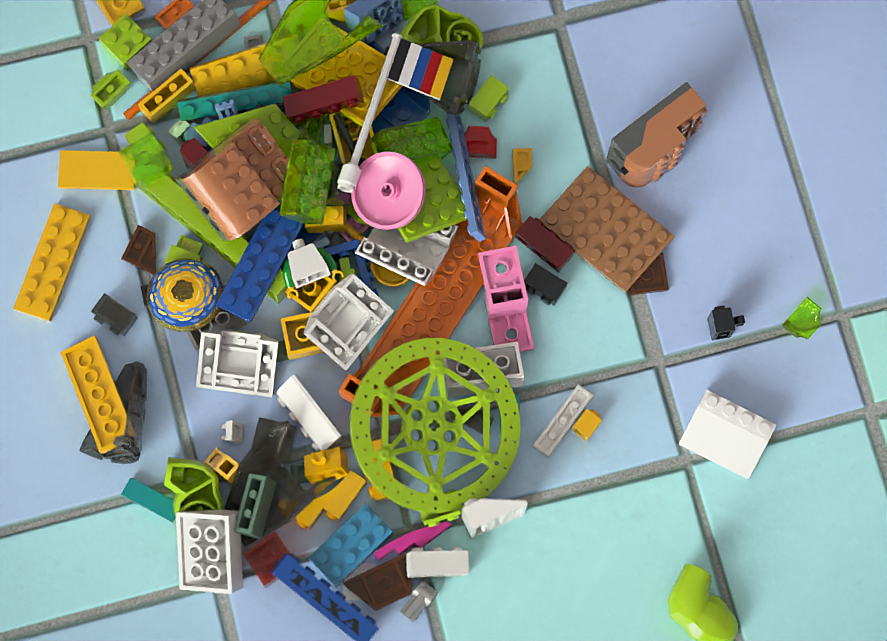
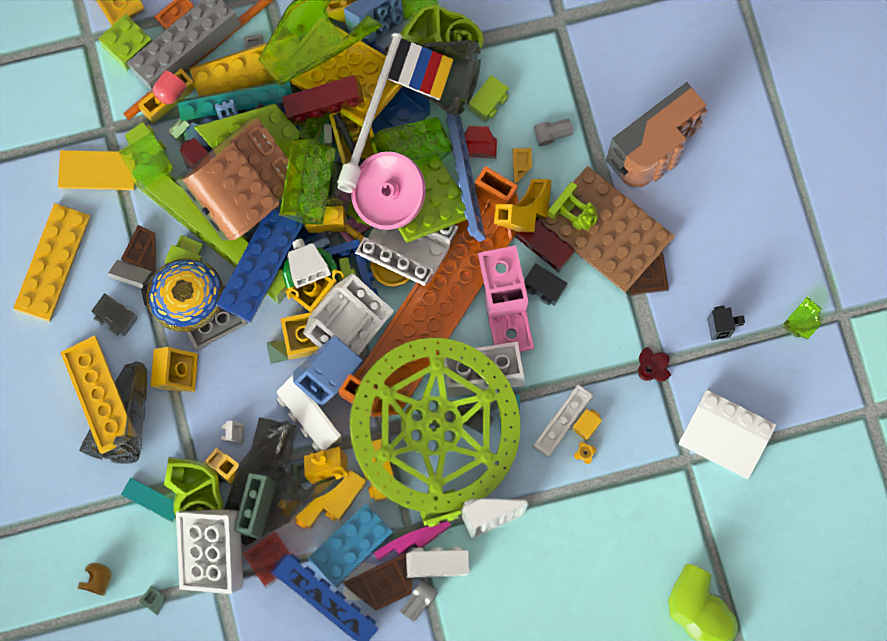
lime slope [90,70,131,110] -> none
white slope [196,328,279,397] -> none
none -> pearl gold helmet [77,562,112,596]
none -> light grey tile [108,260,152,289]
none -> sand green slope [139,586,164,615]
none -> yellow slope [150,347,198,392]
none -> coral helmet [153,70,187,105]
none -> medium blue slope [293,335,363,407]
none -> yellow arch [494,179,552,232]
none -> light grey piece [533,118,574,146]
none -> lime tile [548,182,599,231]
none -> yellow plate [574,442,597,464]
none -> dark red plate [638,347,671,382]

